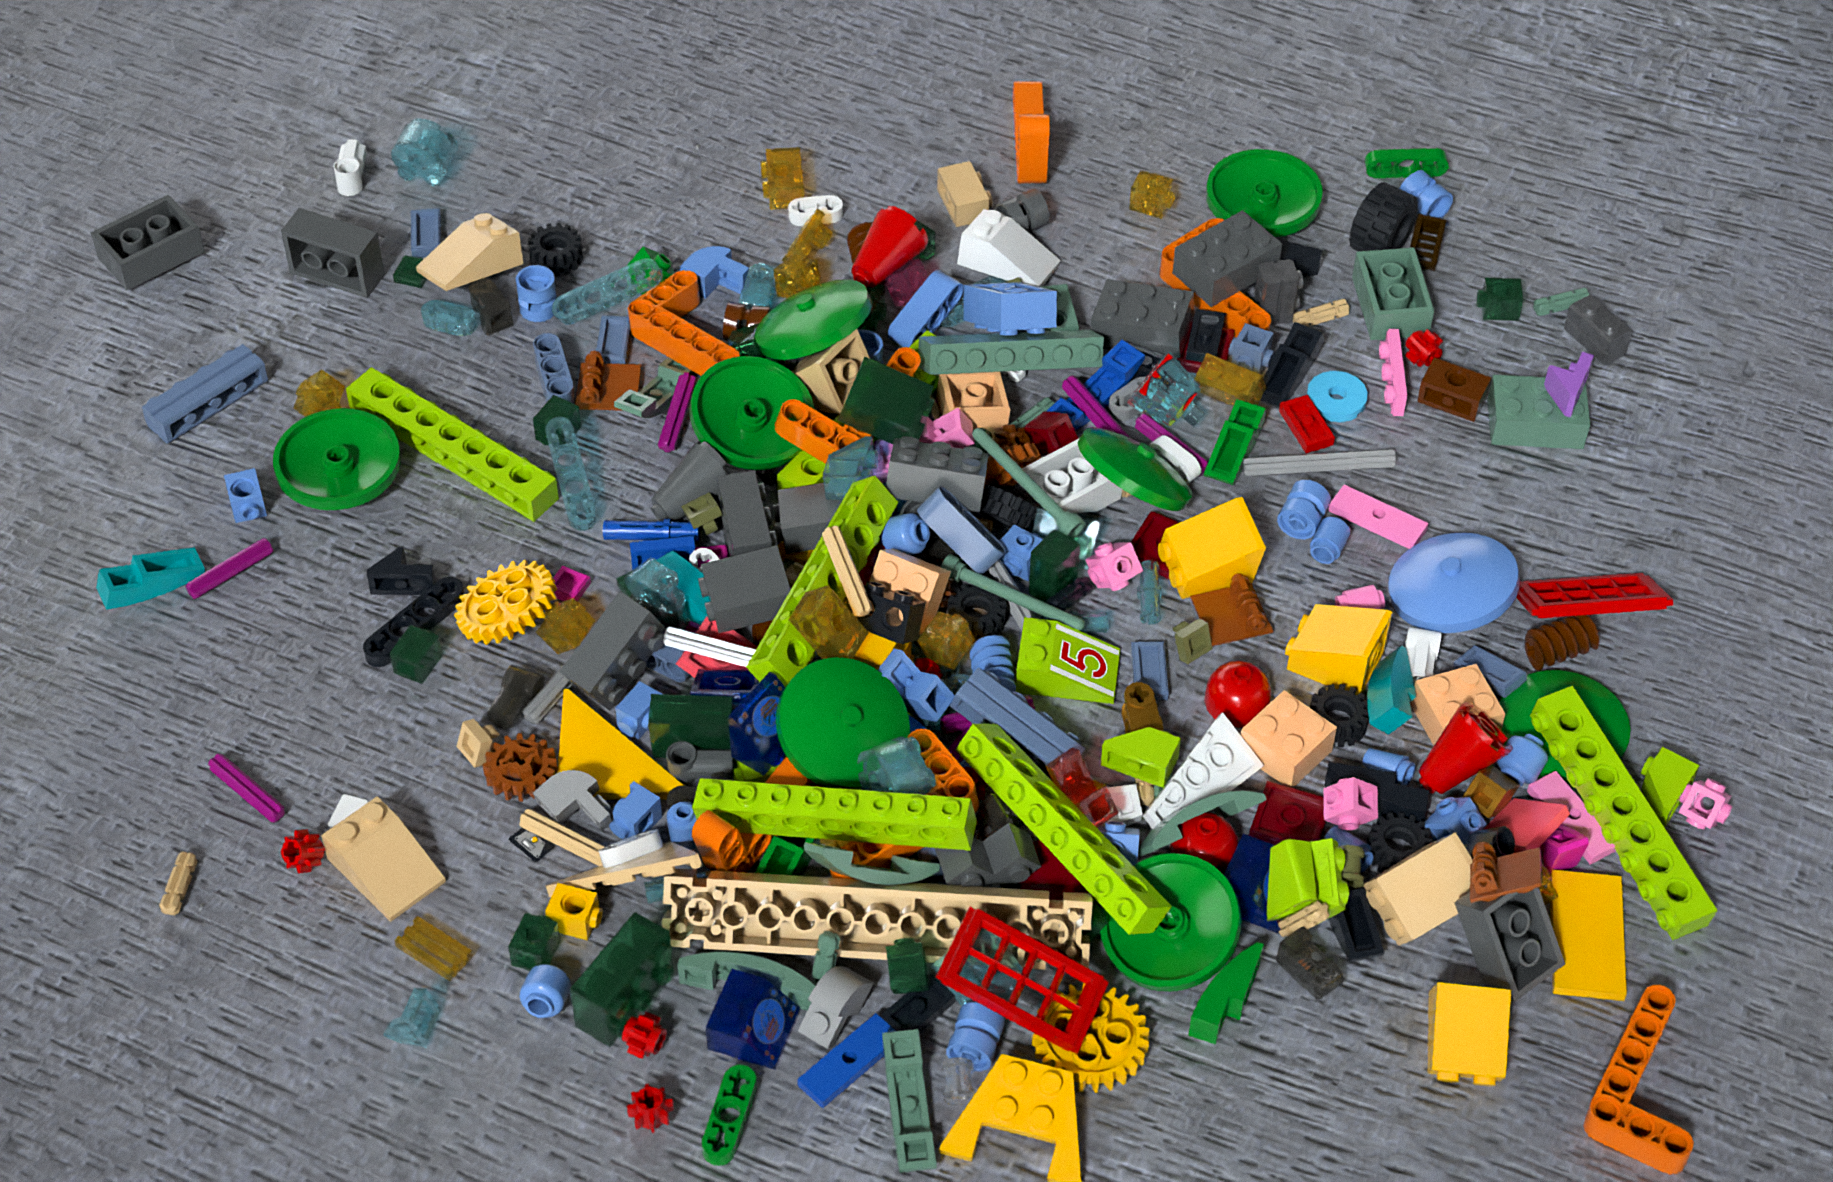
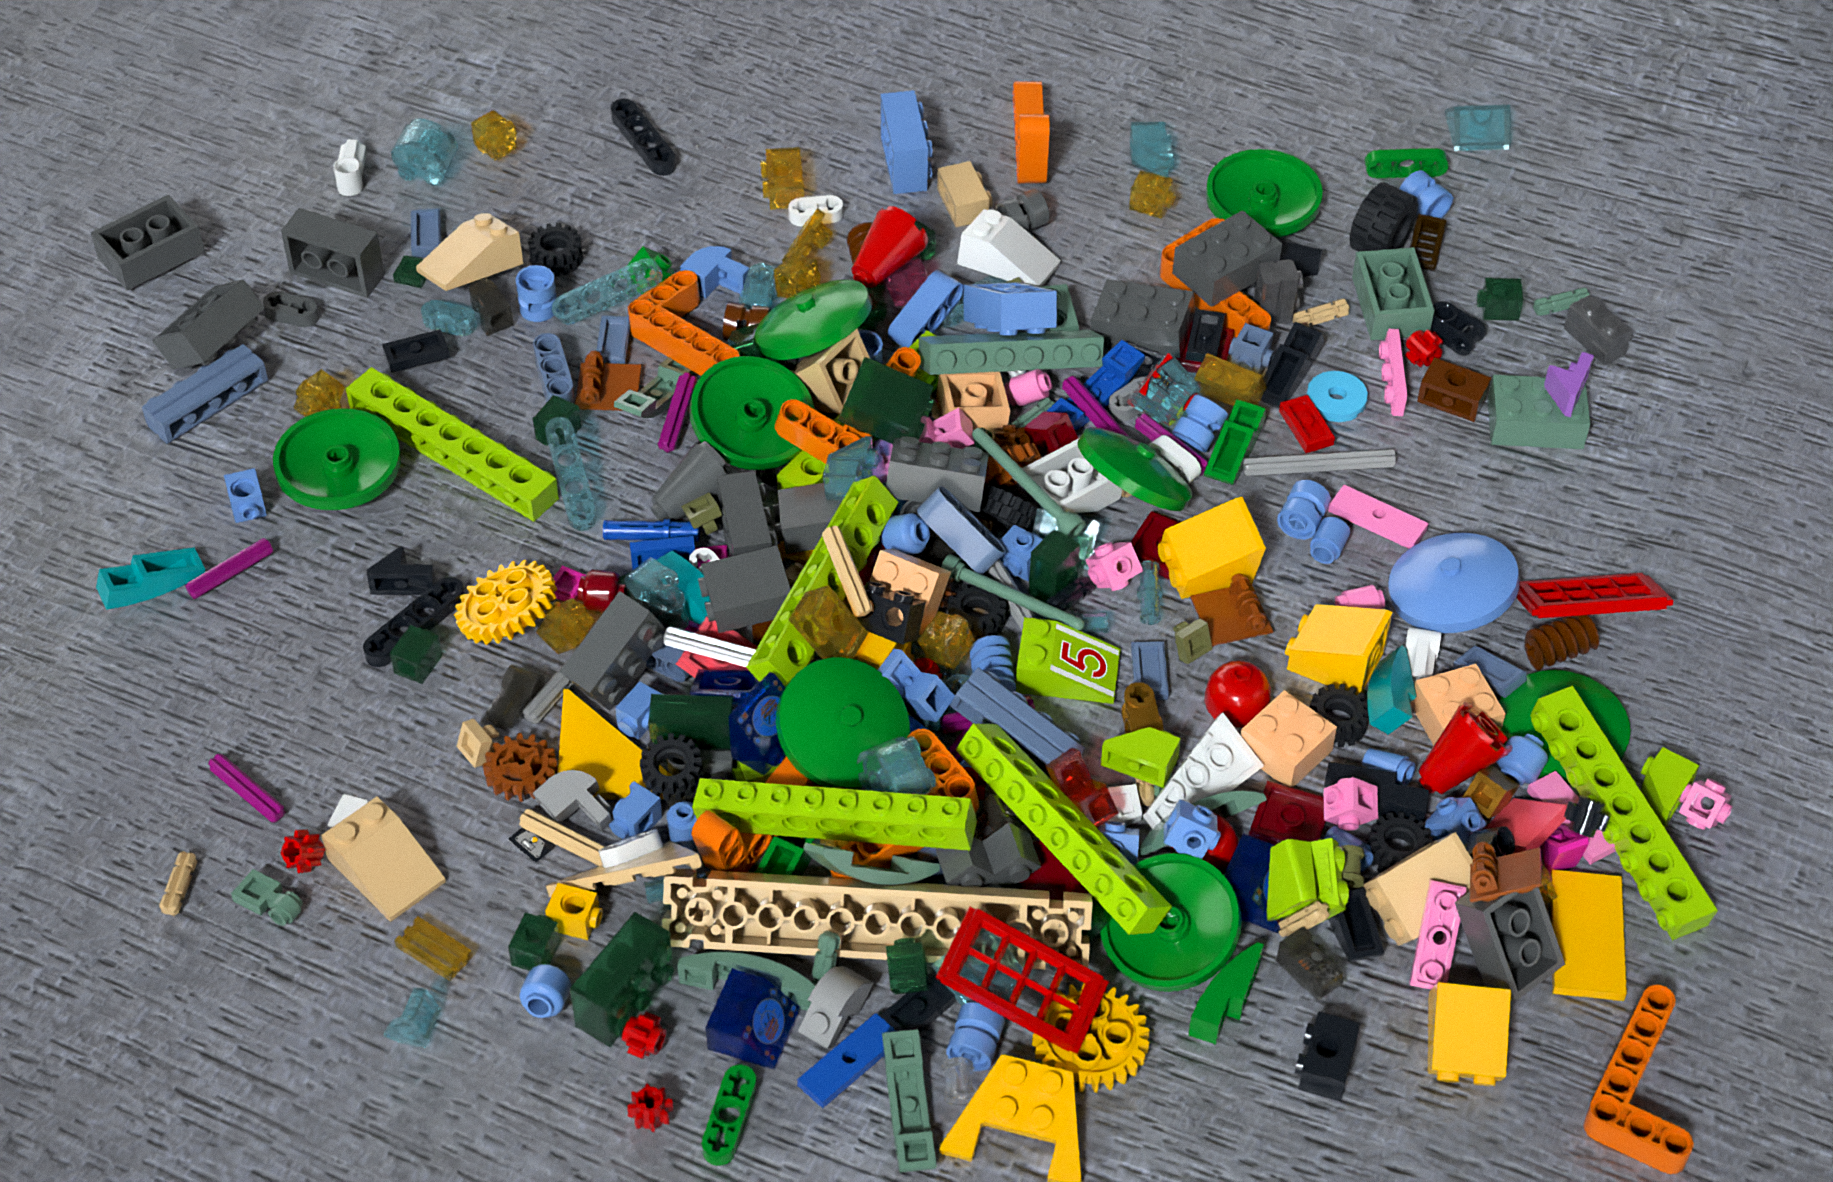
none -> dark grey brick [152,279,264,369]
none -> sand green plate [231,869,303,926]
none -> dark grey beam [263,291,319,328]
none -> black plate [382,329,450,373]
none -> clear yellow brick [471,110,517,161]
none -> dark red head [578,569,627,612]
none -> black beam [611,98,676,176]
none -> black tyre [640,733,703,801]
none -> medium blue brick [881,90,933,194]
none -> bright pink brick [1004,369,1052,407]
none -> clear light blue slope [1129,122,1174,182]
none -> medium blue brick [1164,799,1220,859]
none -> medium blue wheel [1172,395,1228,453]
none -> black brick [1294,1011,1361,1102]
none -> bright pink tile [1409,879,1467,989]
none -> black piece [1430,301,1487,355]
none -> clear light blue slope [1445,105,1511,151]
none -> black gear [1564,796,1610,838]

